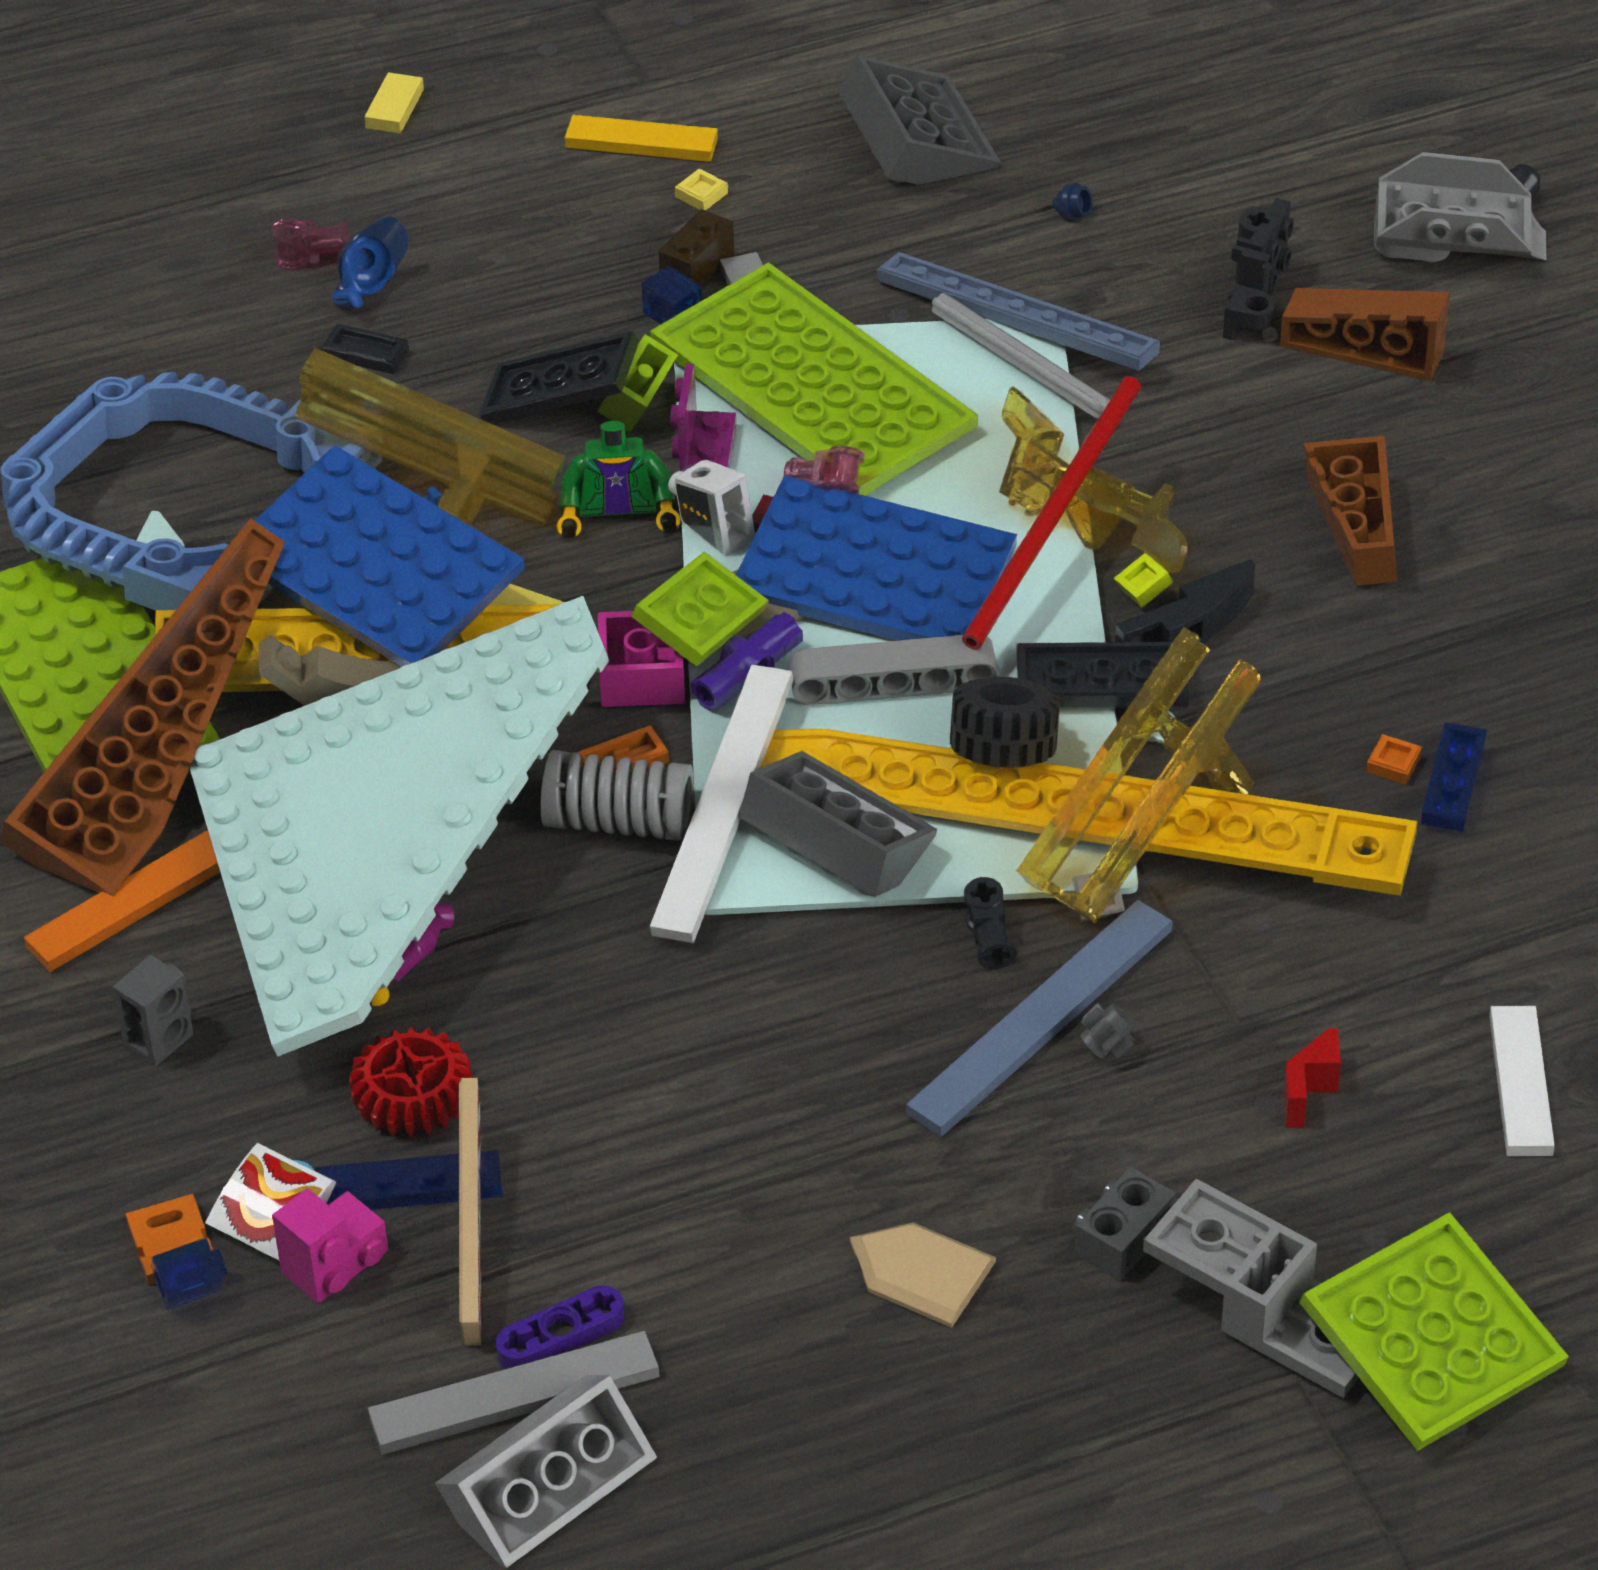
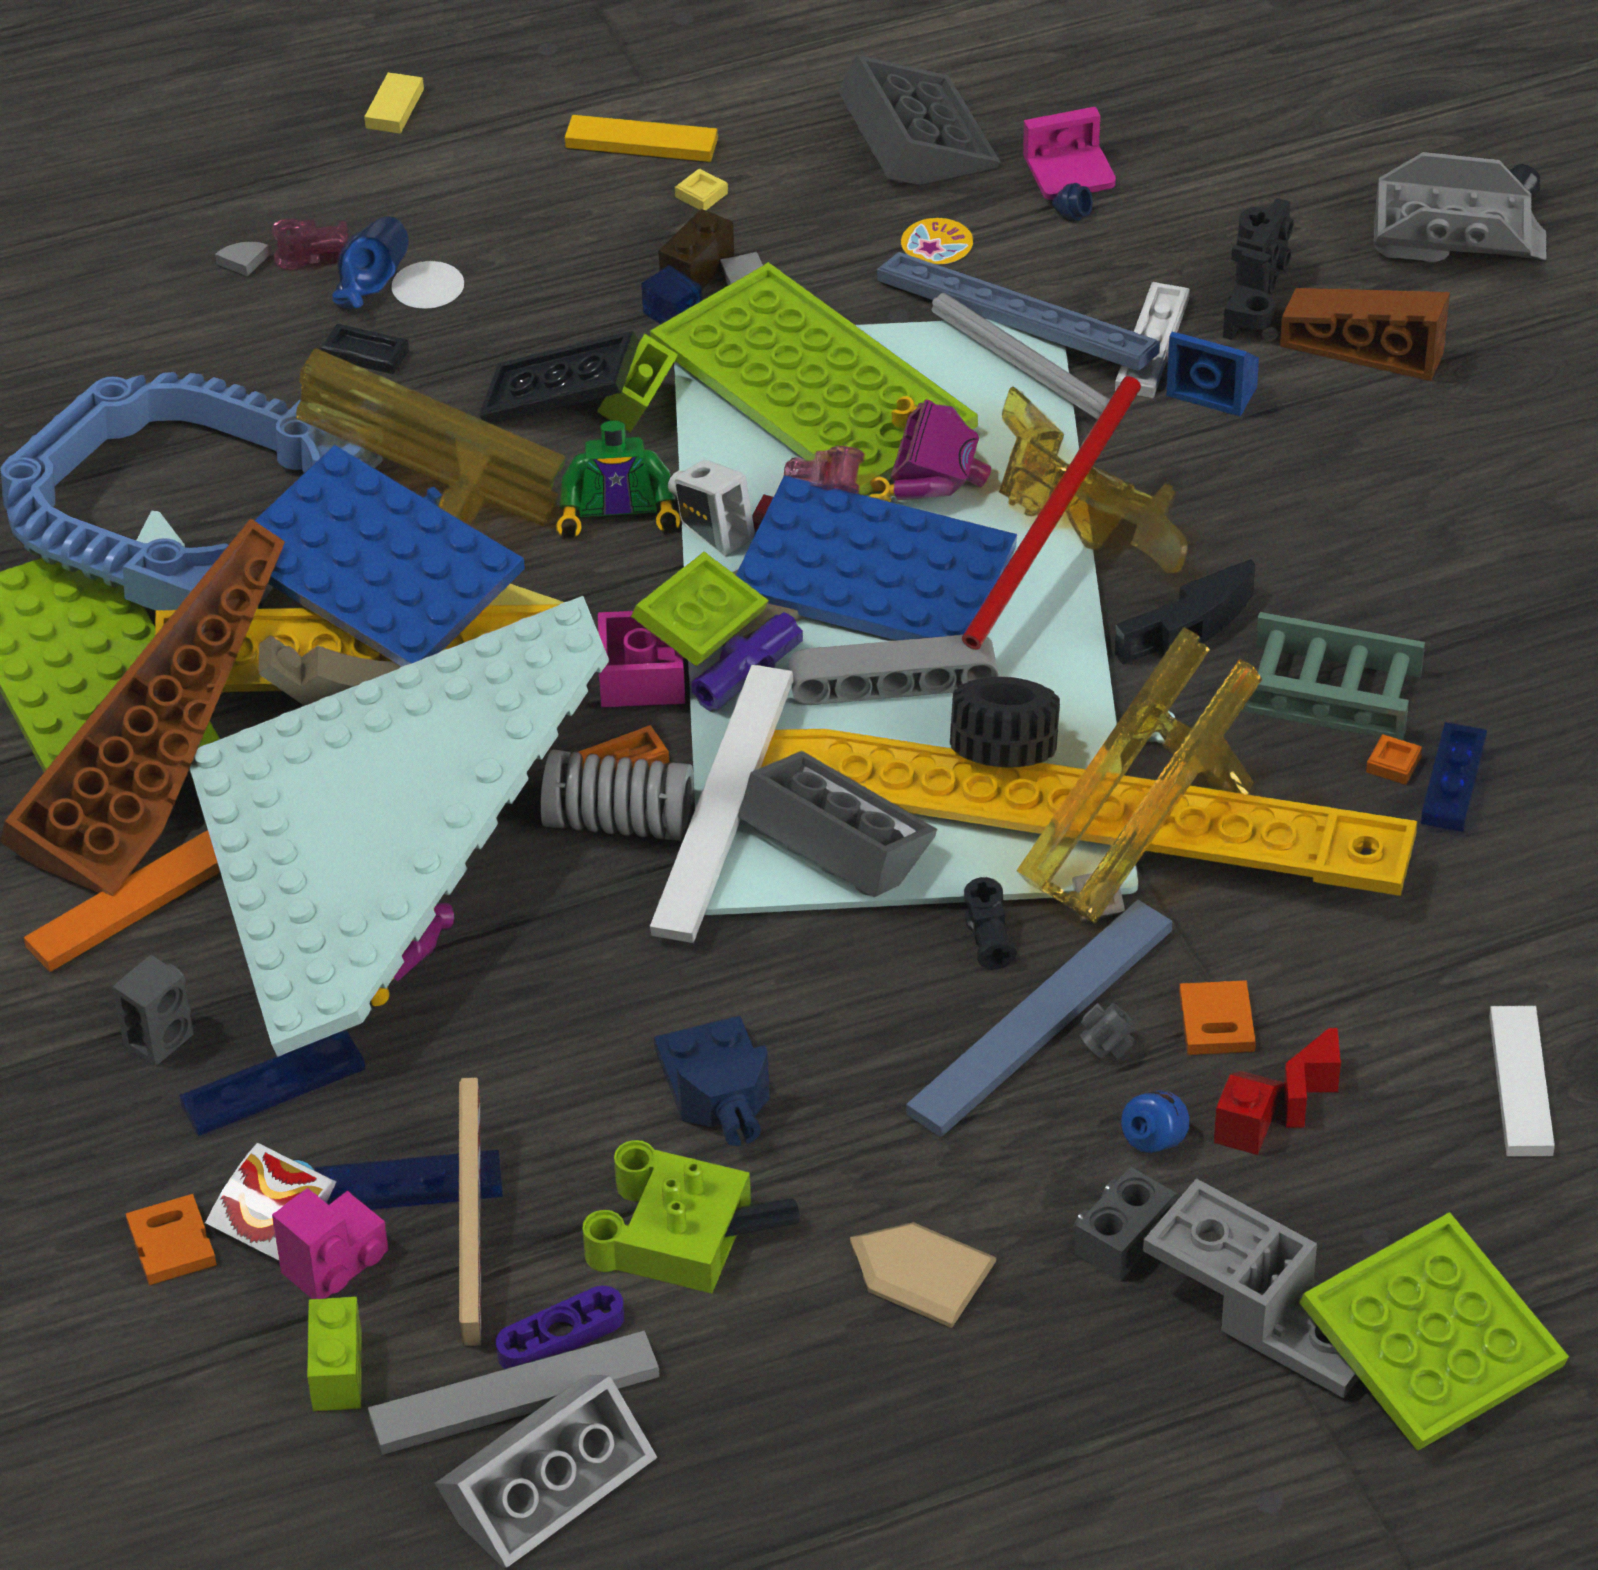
clear blue brick [151,1238,227,1310] -> none
red gear [349,1025,473,1138] -> none
magenta bracket [670,364,737,472] -> none
black tile [1016,642,1189,708] -> none
neon yellow plate [1114,553,1174,608] -> none
dark orange wedge [1303,436,1397,586] -> none
none -> clear blue tile [179,1030,365,1136]
none -> light grey tile [215,242,270,276]
none -> lime brick [307,1297,362,1411]
none -> white sticker [392,261,464,309]
none -> lime piece [582,1140,800,1294]
none -> dark blue plate [654,1016,769,1146]
none -> magenta torso [868,396,991,502]
none -> sticker [901,218,973,265]
none -> dark pink bracket [1023,106,1116,200]
none -> white tile [1115,282,1190,398]
none -> blue head [1121,1090,1190,1153]
none -> blue slope [1166,331,1259,416]
none -> orange piece [1179,980,1256,1055]
none -> red slope [1214,1071,1284,1155]
none -> sand green fence [1236,612,1425,740]

